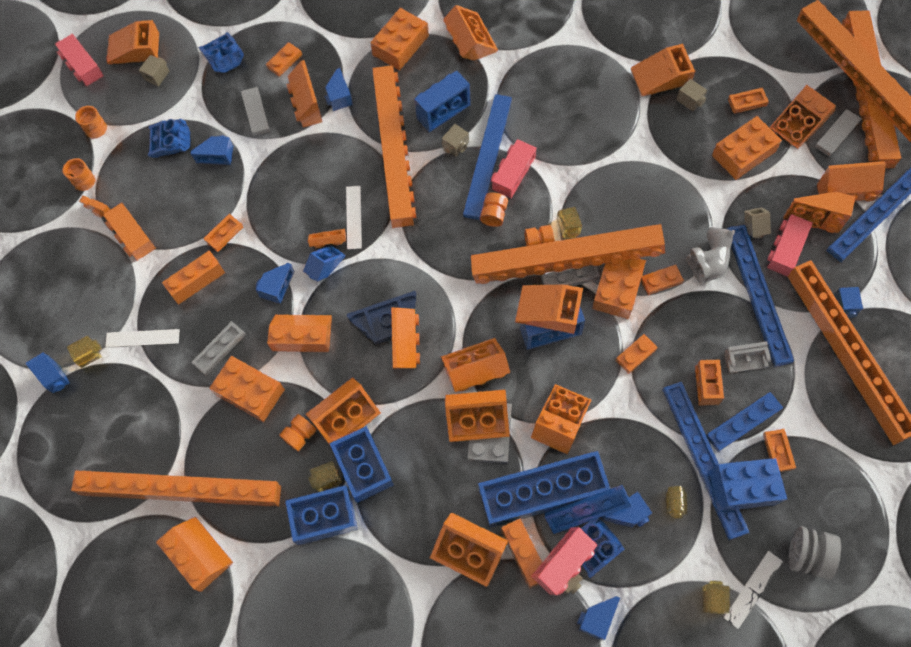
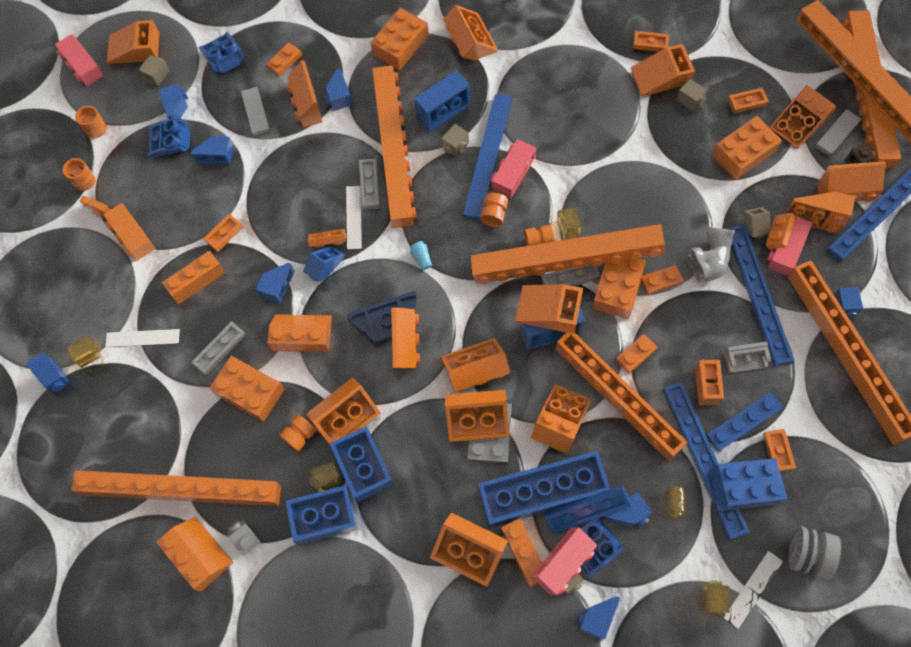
none -> blue slope [159,83,189,120]
none -> light grey bracket [227,519,260,556]
none -> light grey tile [359,159,380,210]
none -> medium azure cone [410,241,432,270]
none -> orange brick [555,333,688,462]
none -> orange plate [633,31,669,52]
none -> orange plate [766,212,796,250]
none -> dark brown brick [844,143,875,164]

